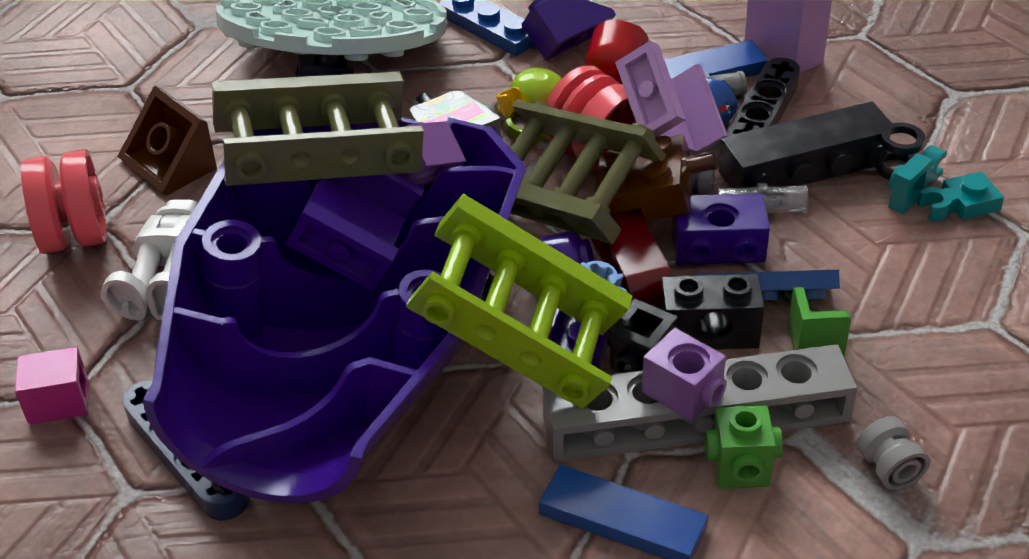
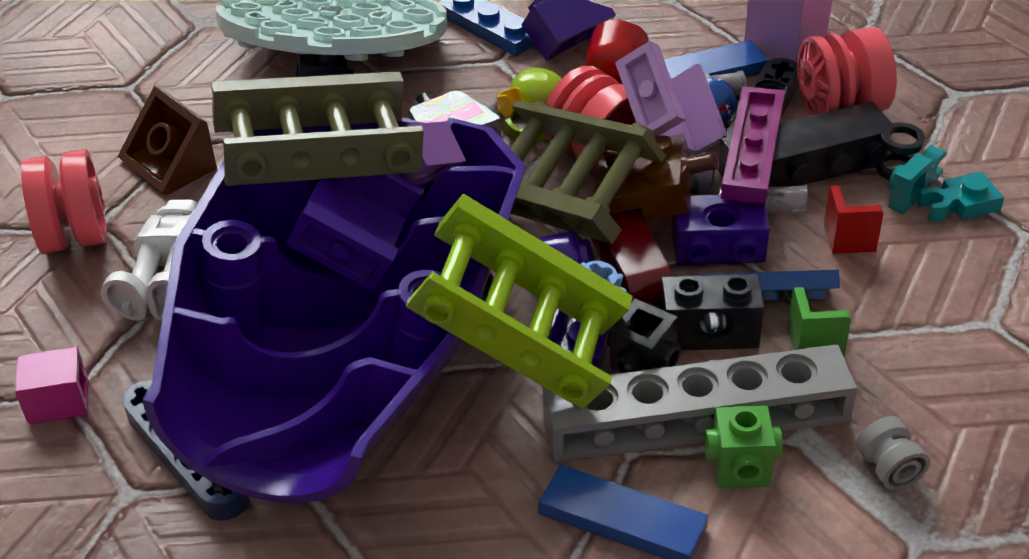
medium lavender brick [642,328,727,421] -> none
none -> magenta plate [721,86,785,204]
none -> coral wheel [797,26,897,116]
none -> red panel [823,185,884,254]

